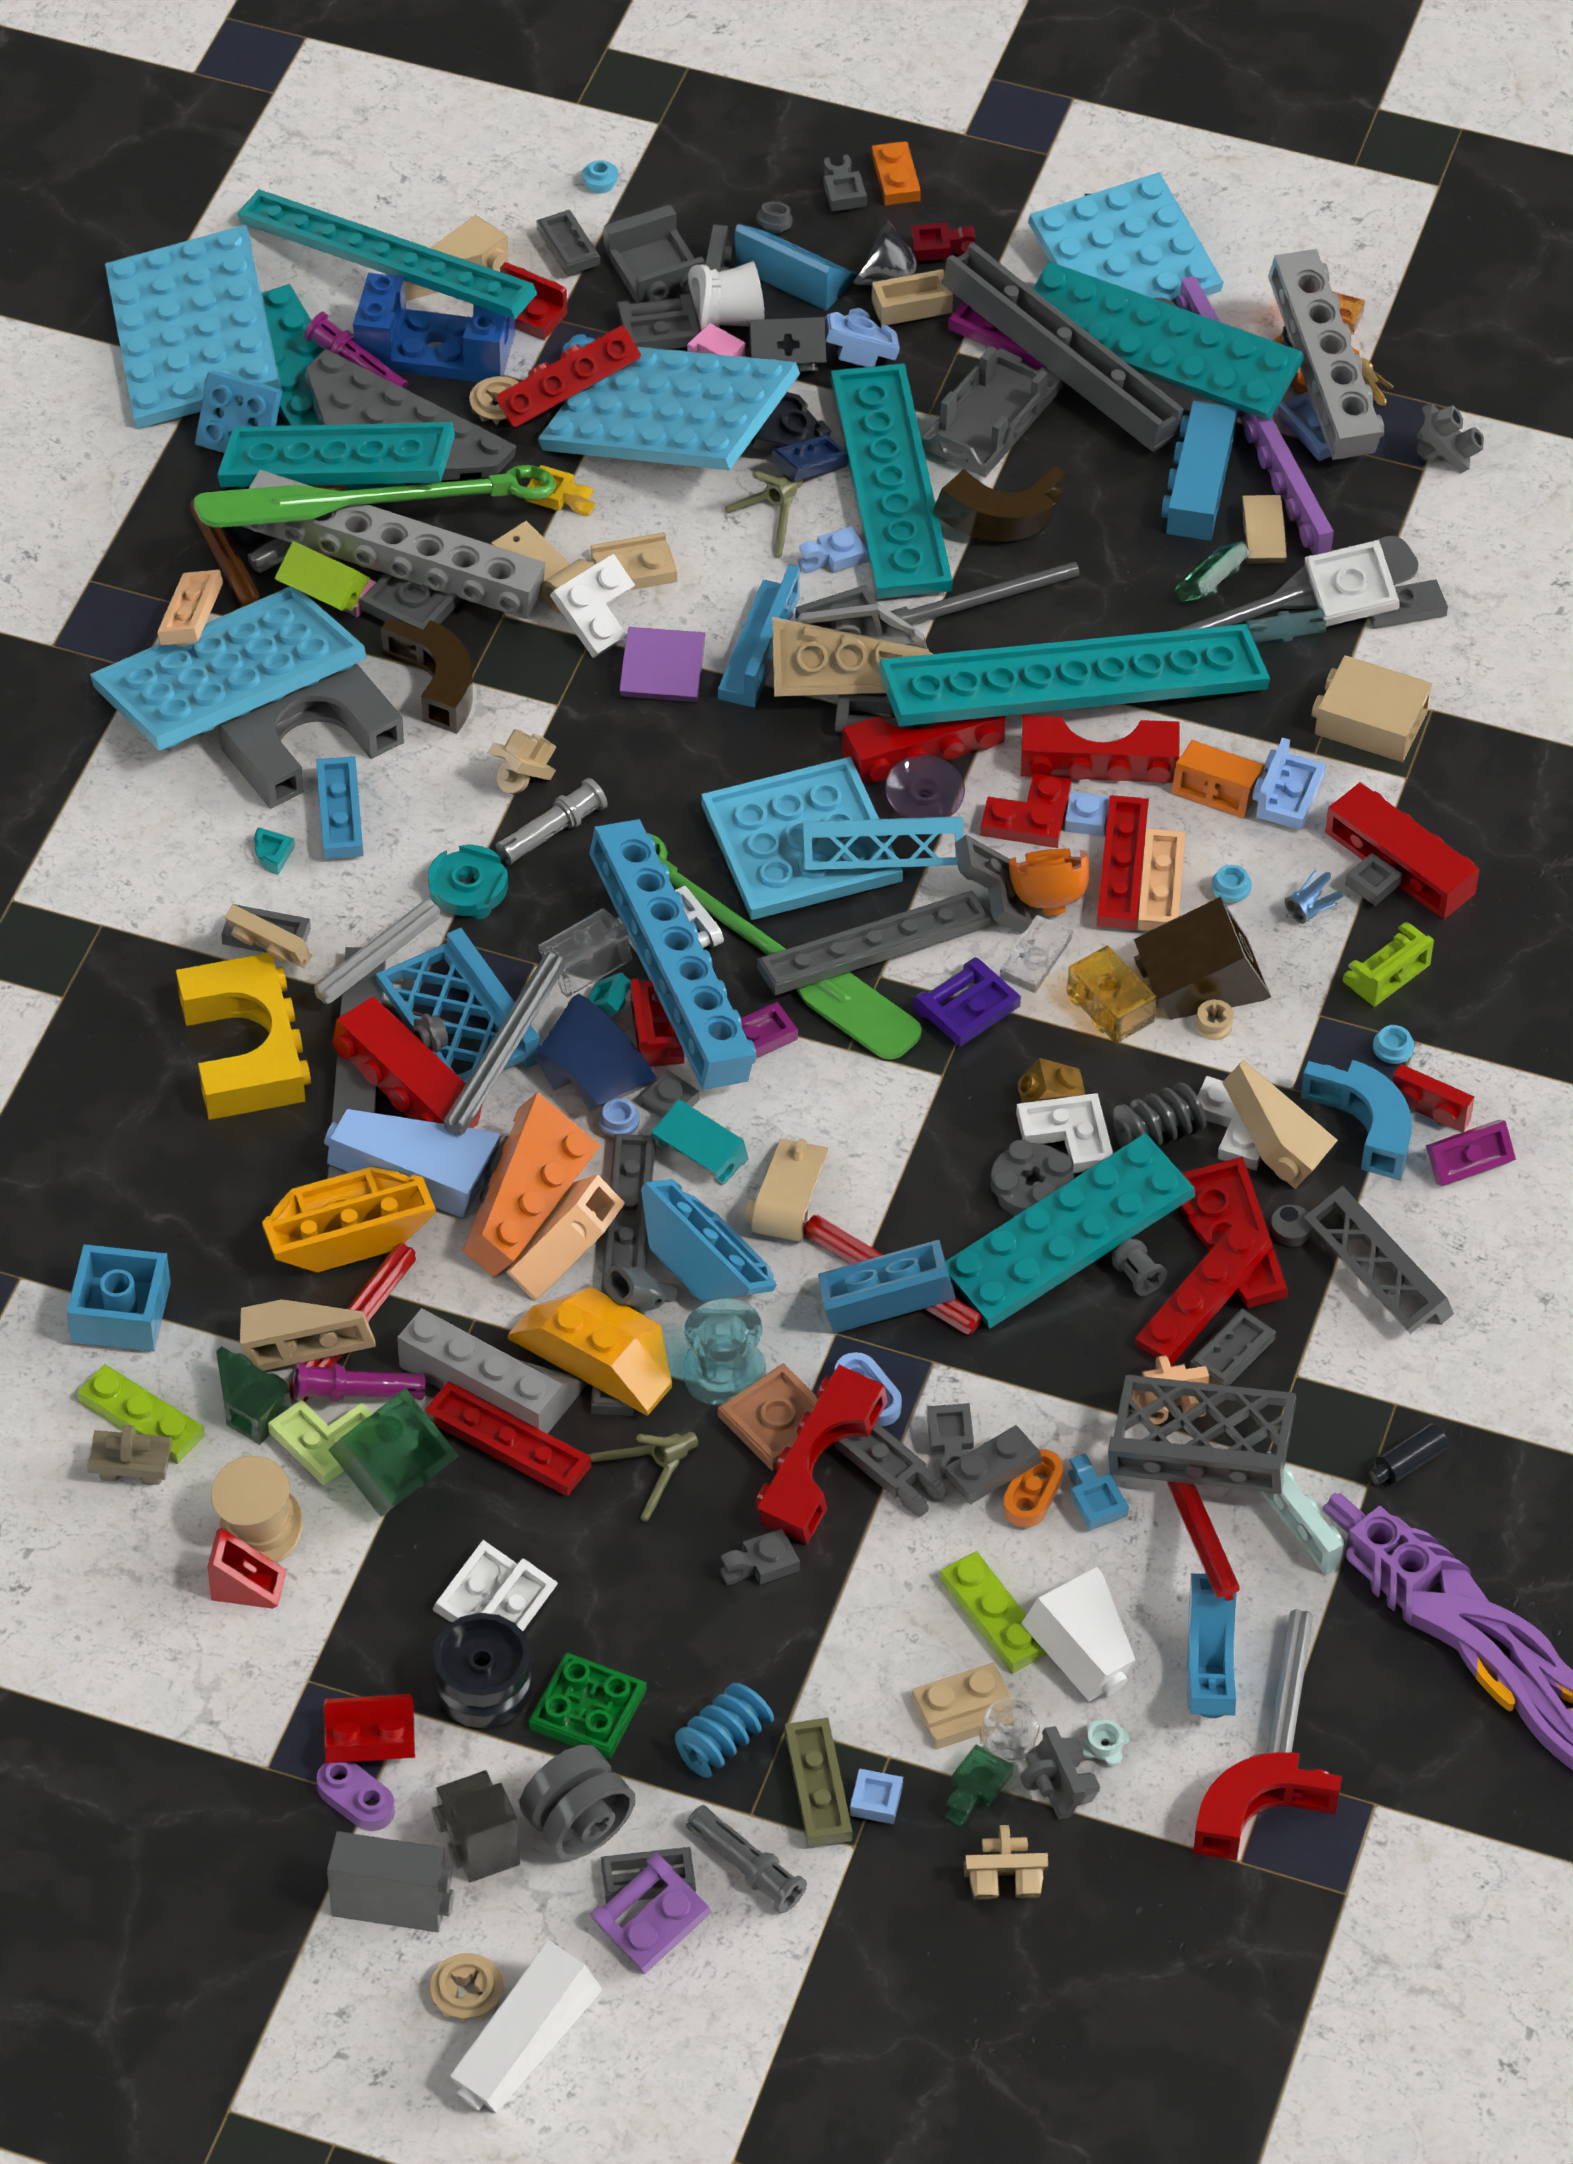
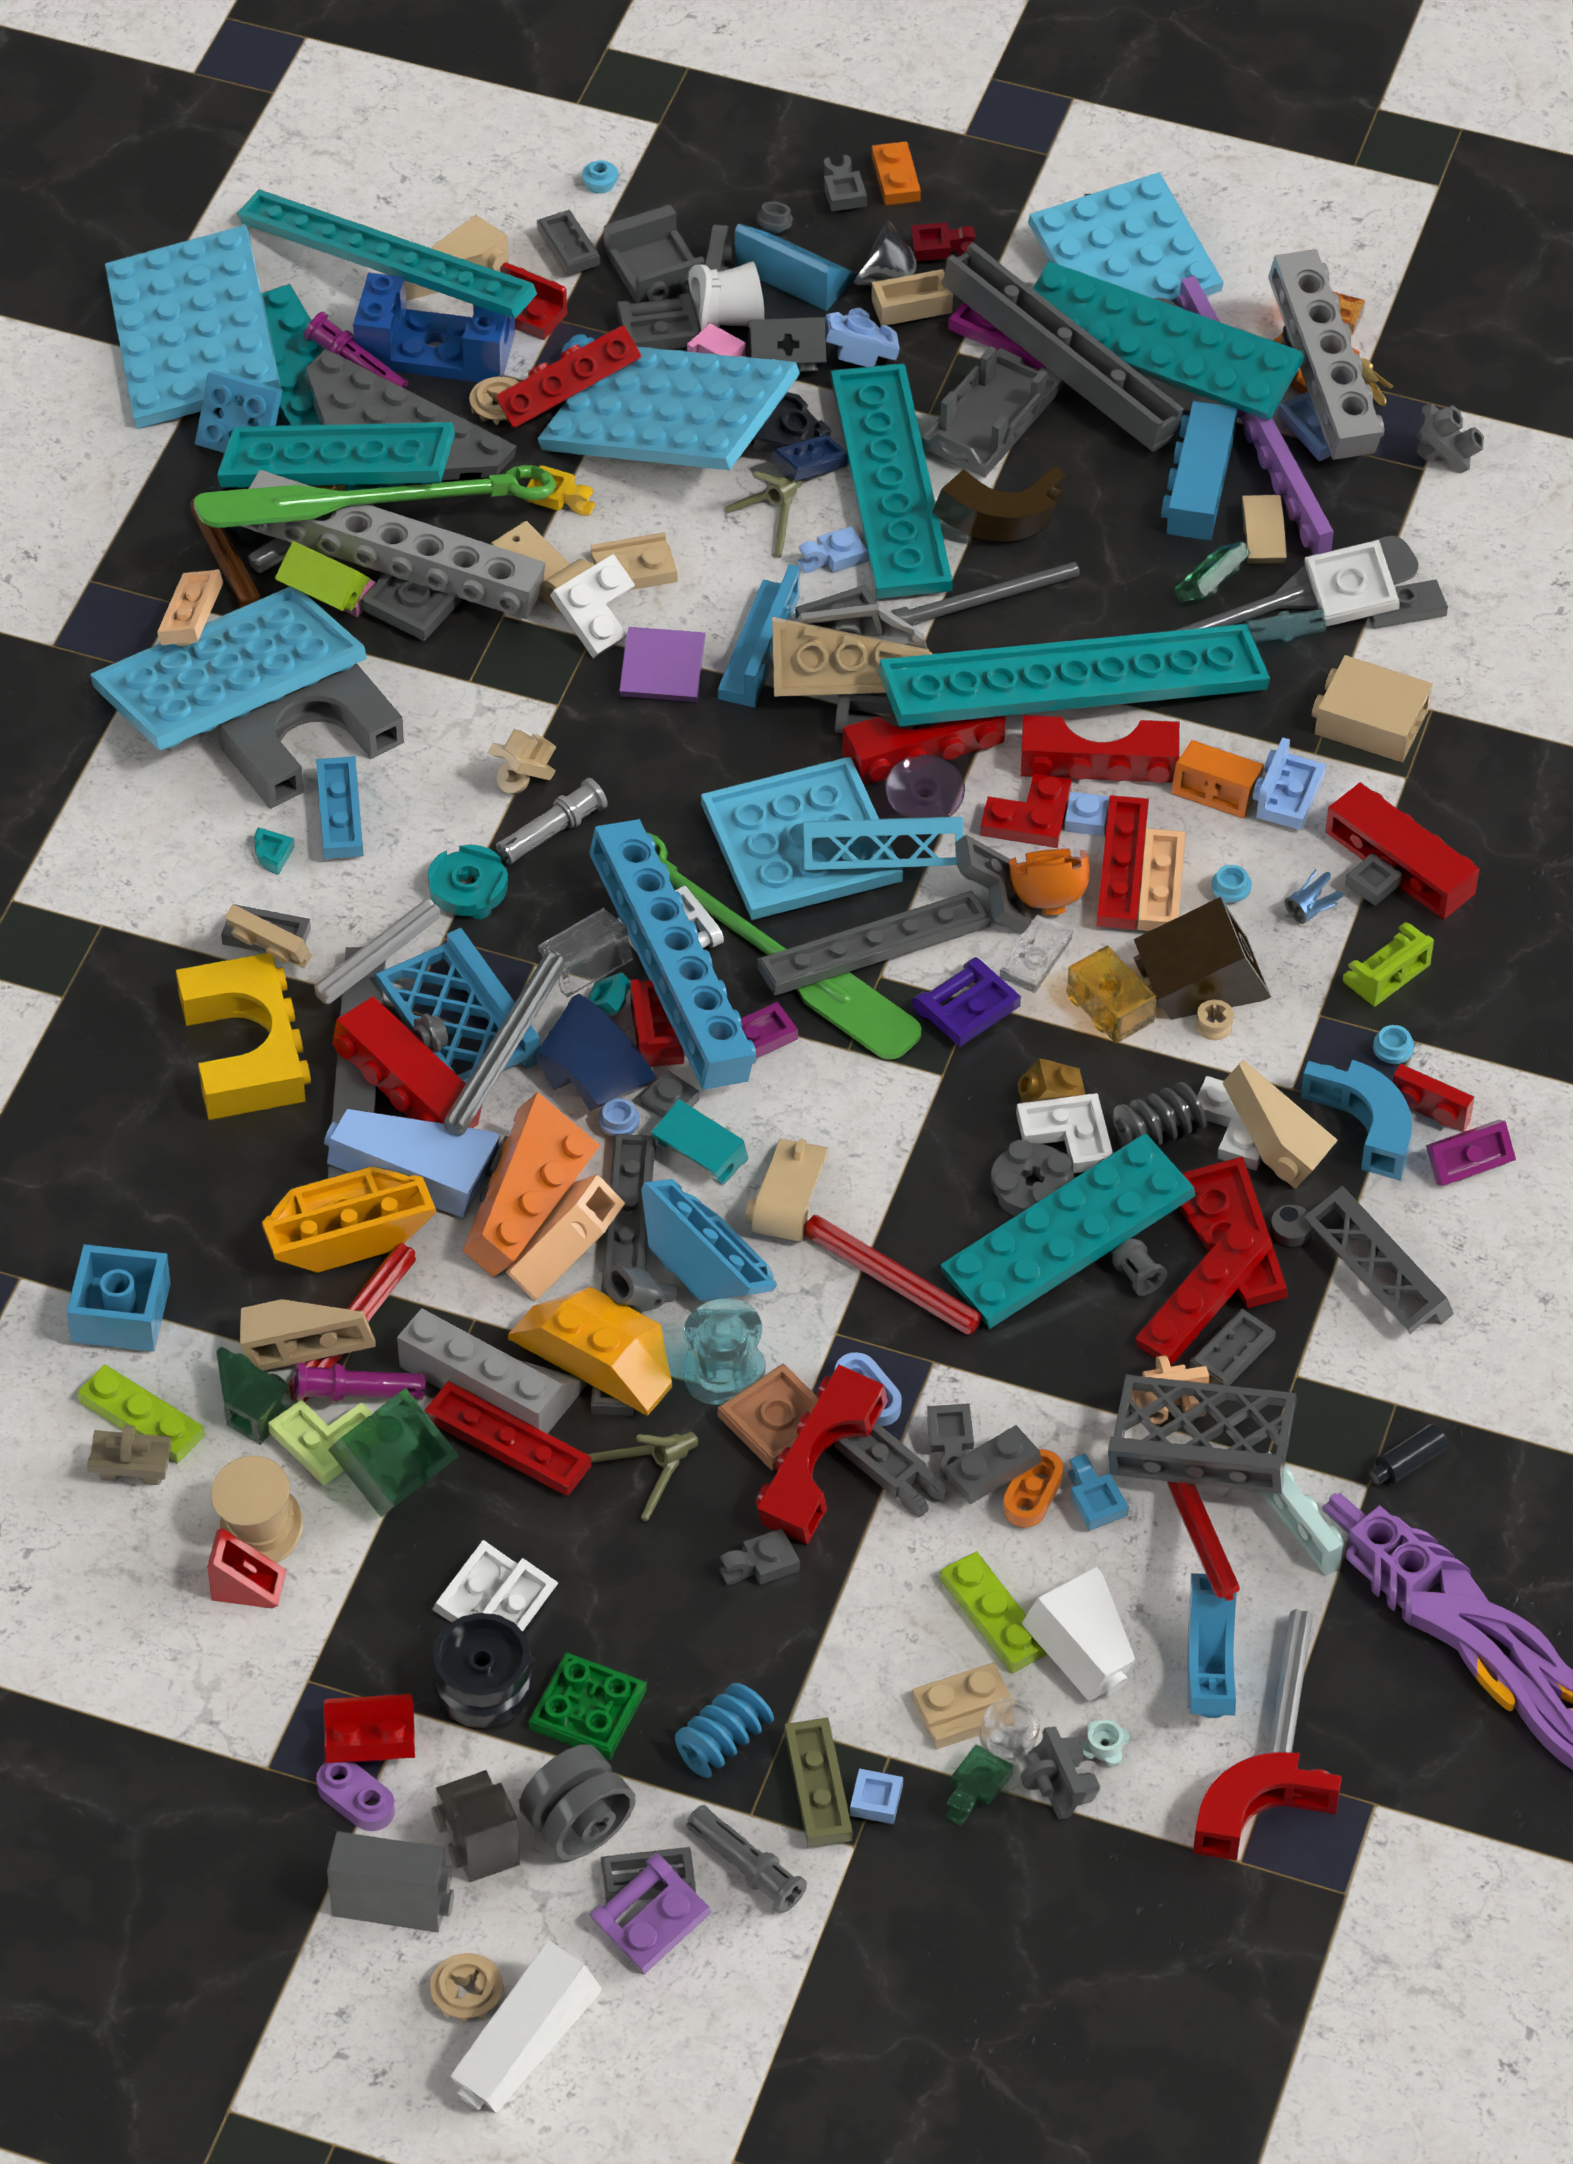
dark brown arch [381,618,473,734] -> none
dark azure slope [818,1240,956,1334] -> none
tan hips [964,1825,1048,1900] -> none

